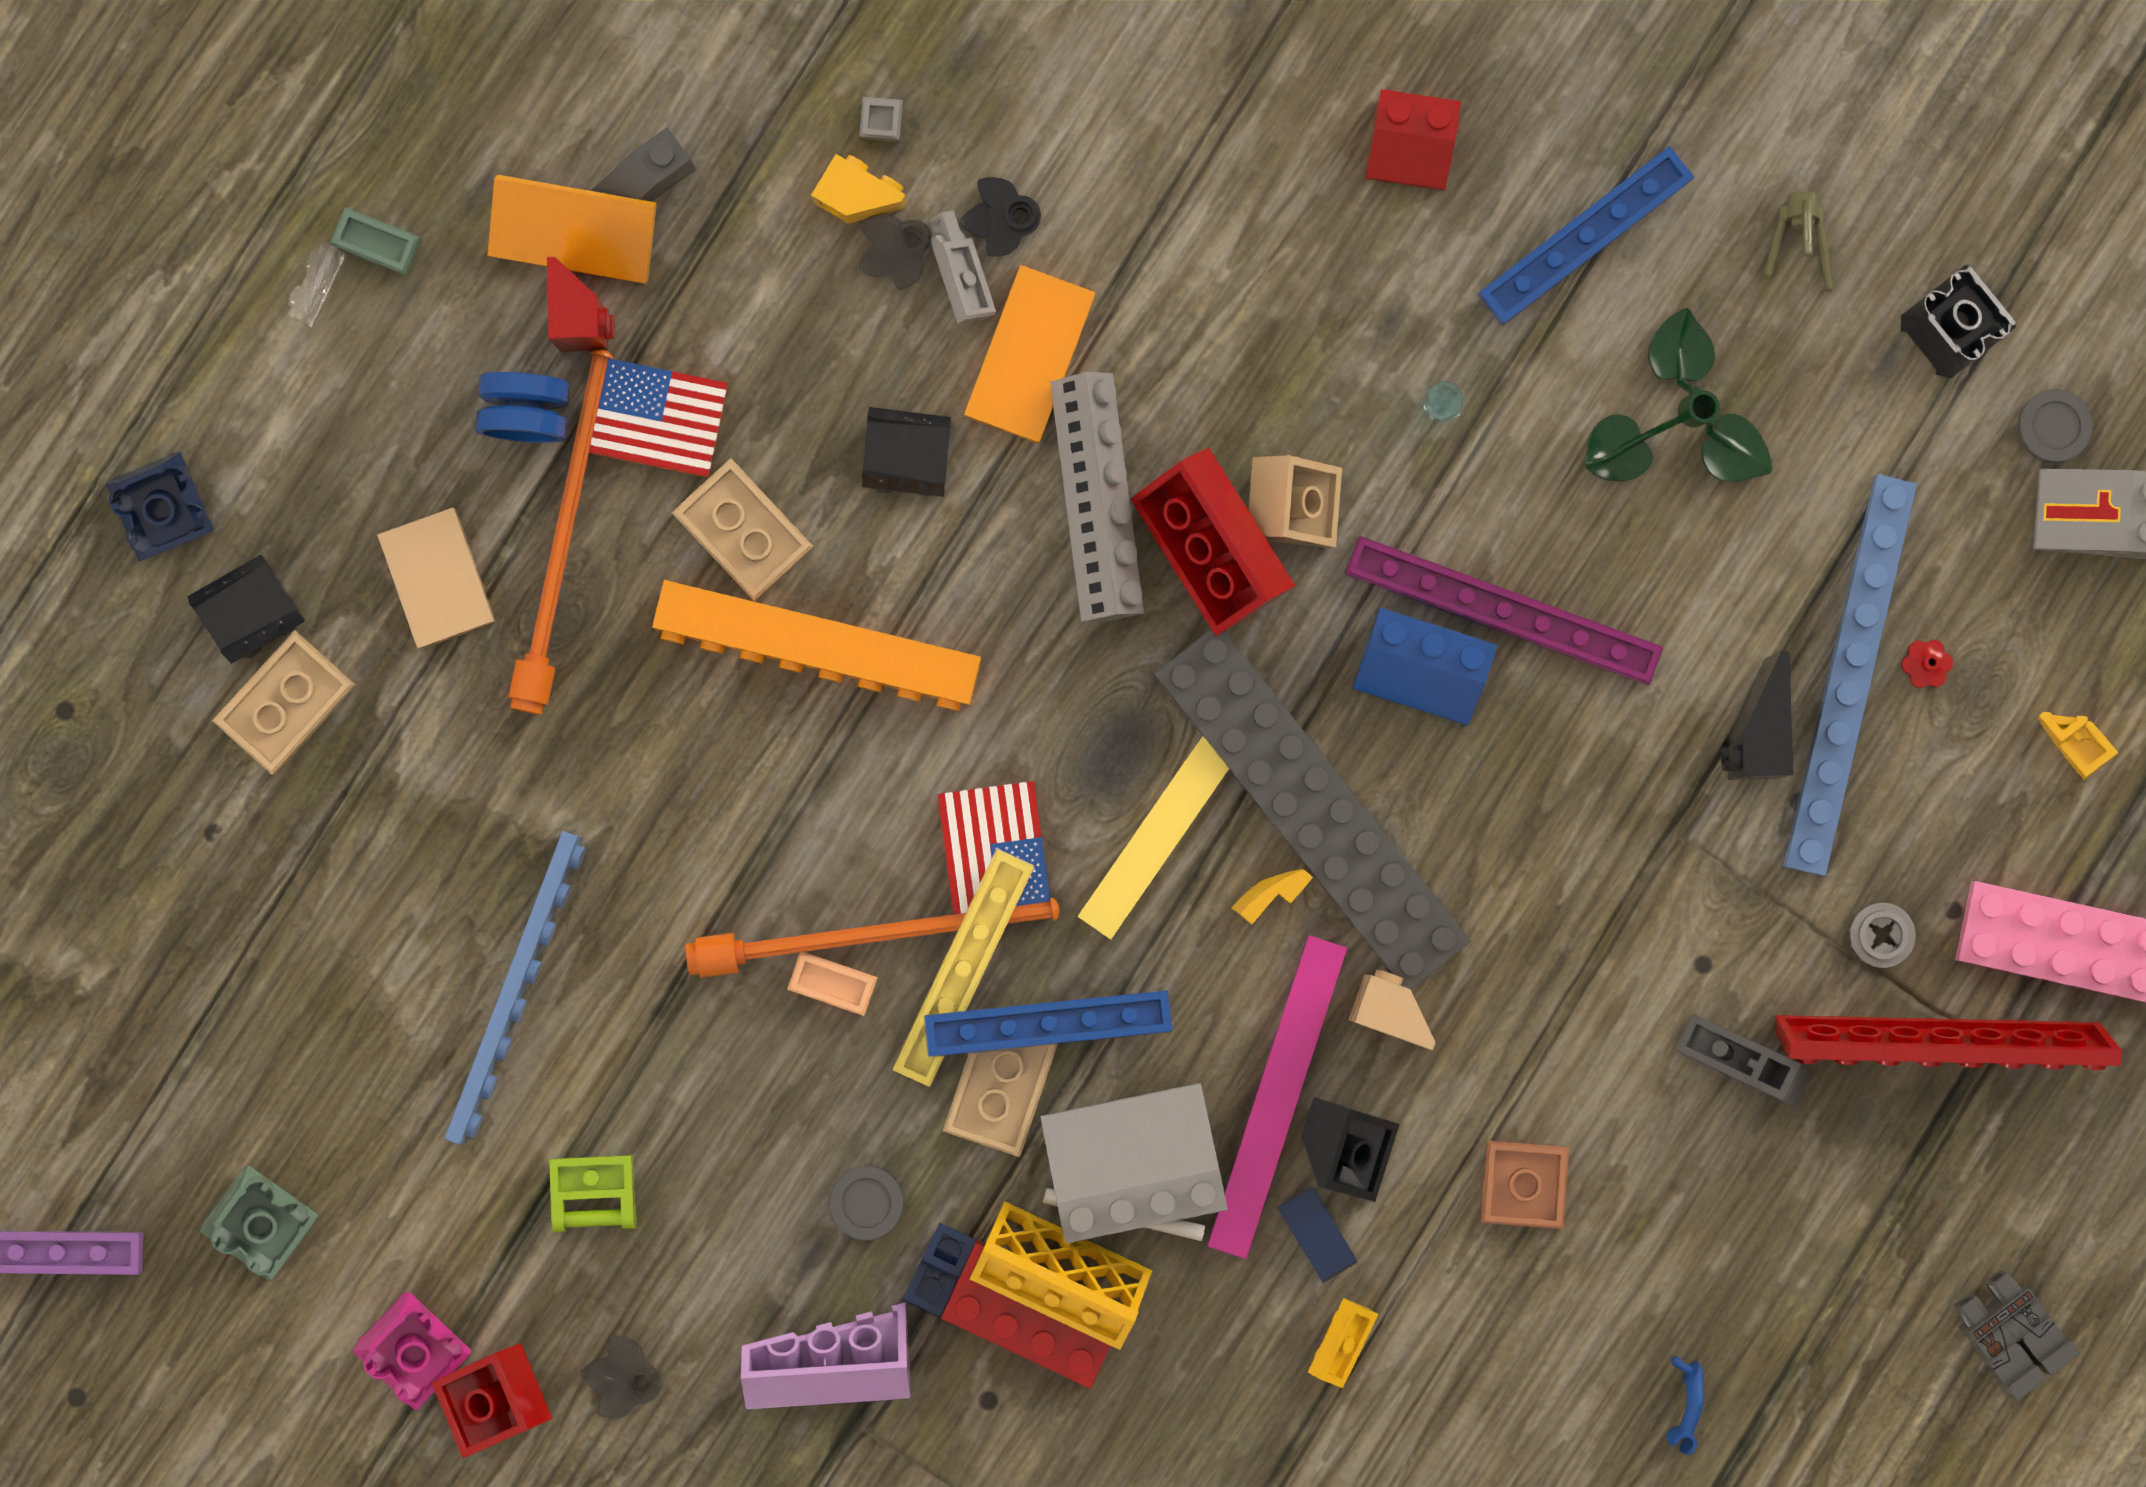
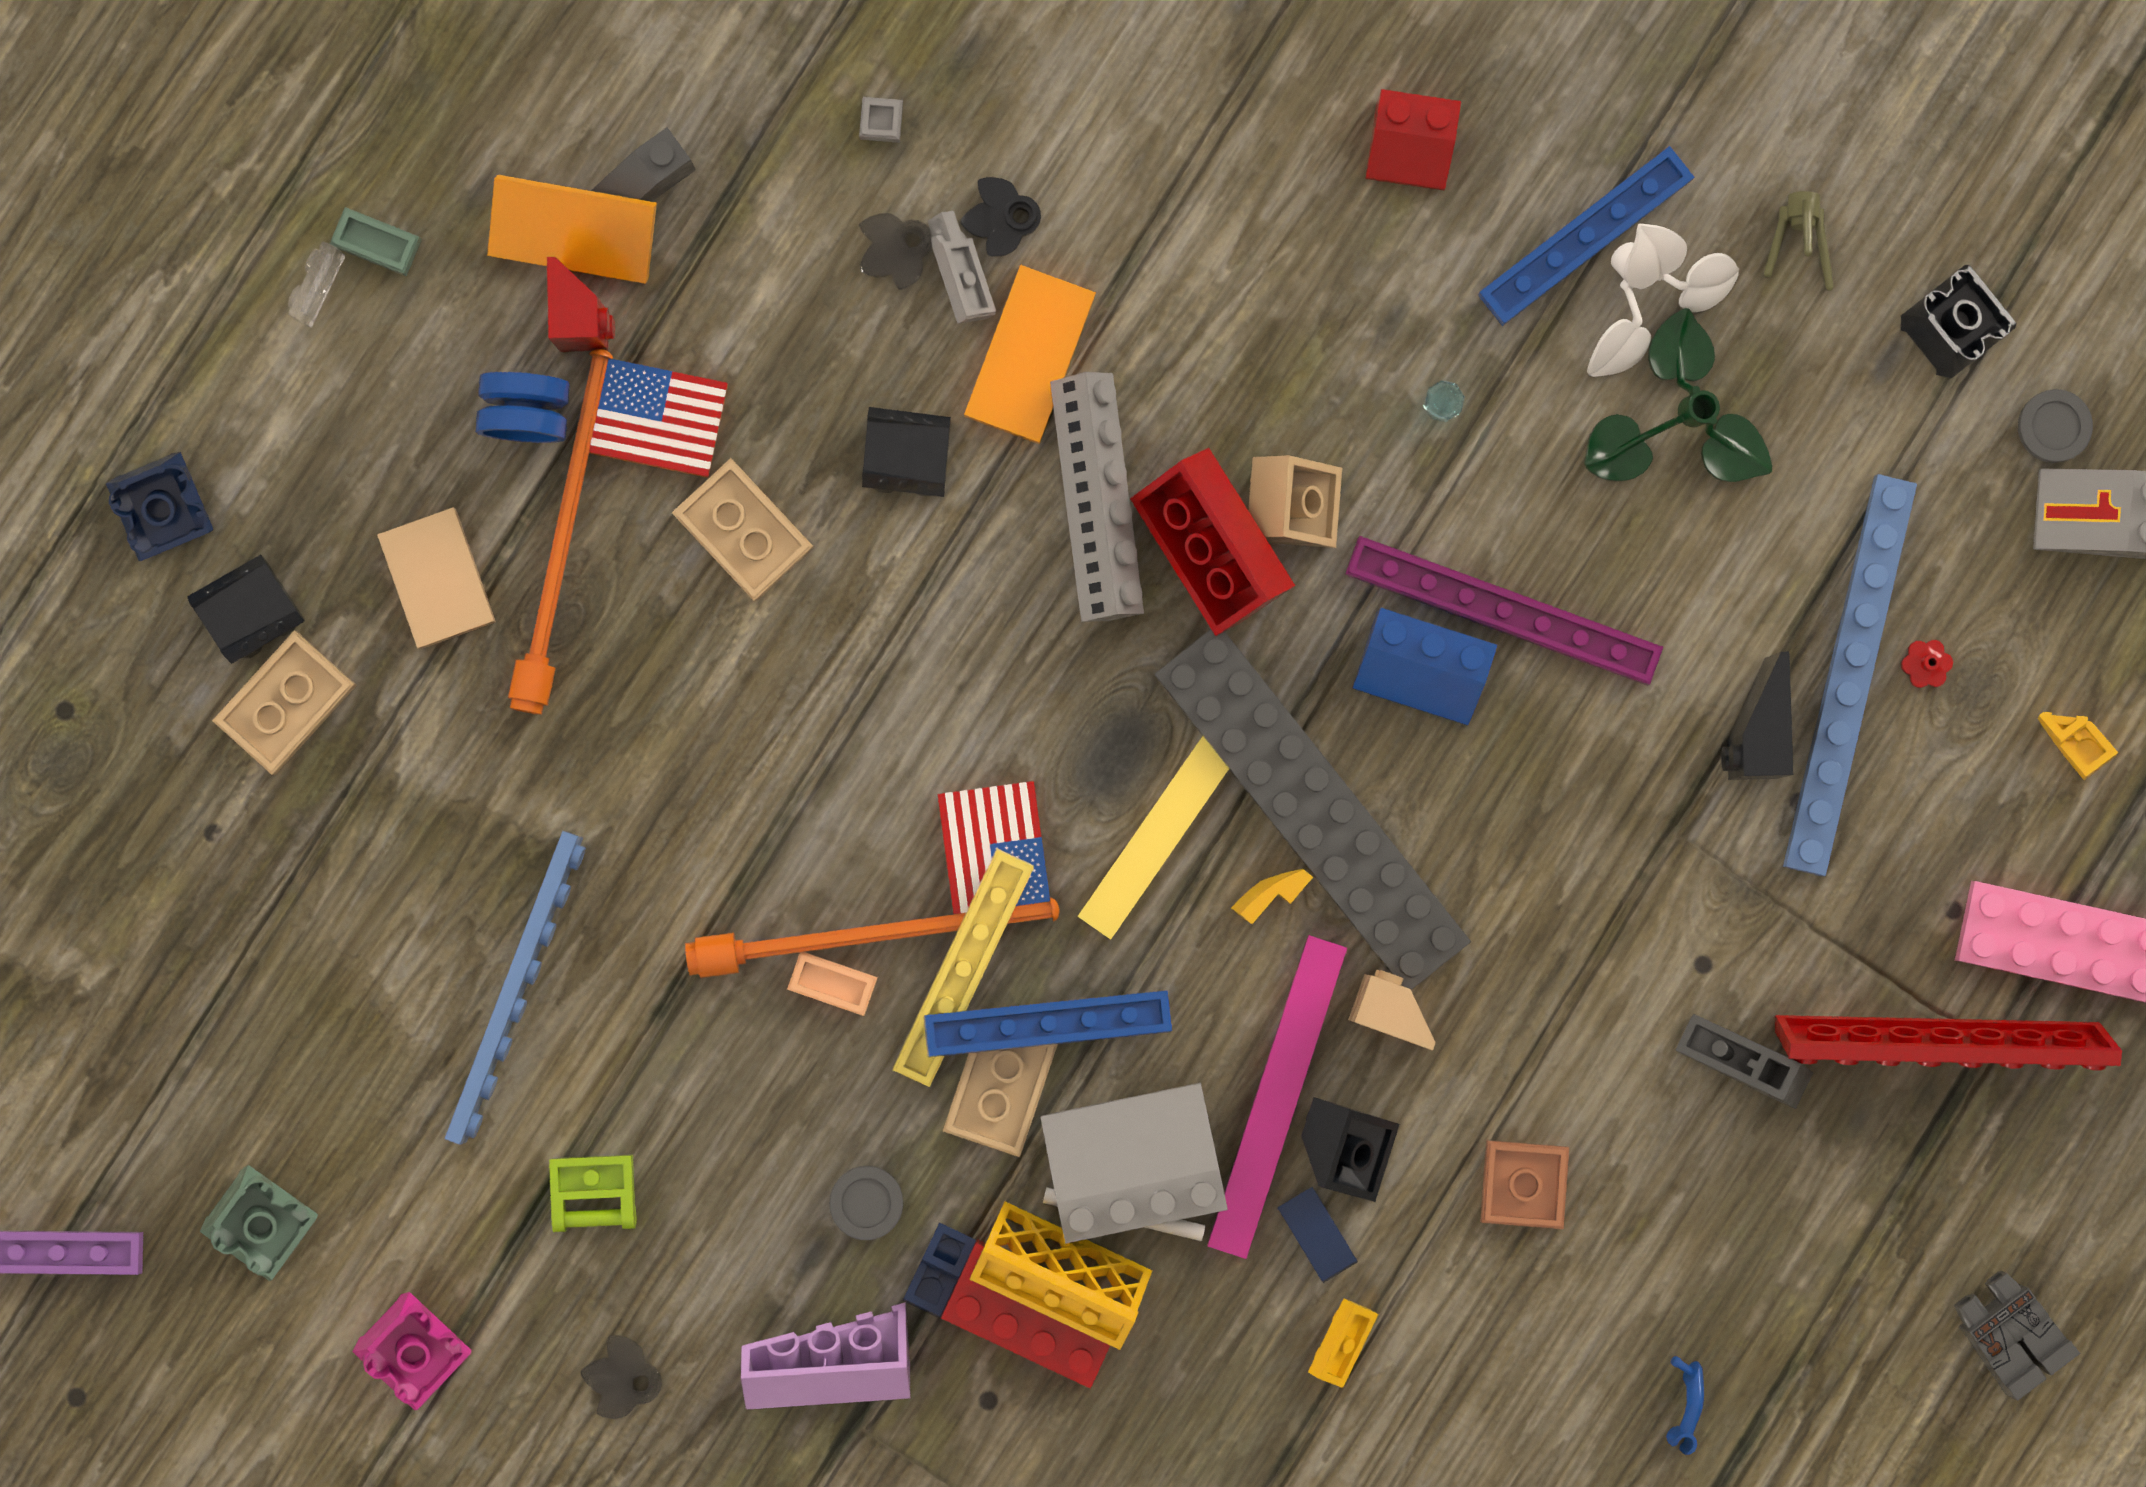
red slope [431,1343,553,1459] -> none
light orange brick [652,580,982,712] -> none
yellow slope [811,154,907,224] -> none
light grey gear [1849,903,1916,968] -> none
none -> white plant [1587,224,1740,377]

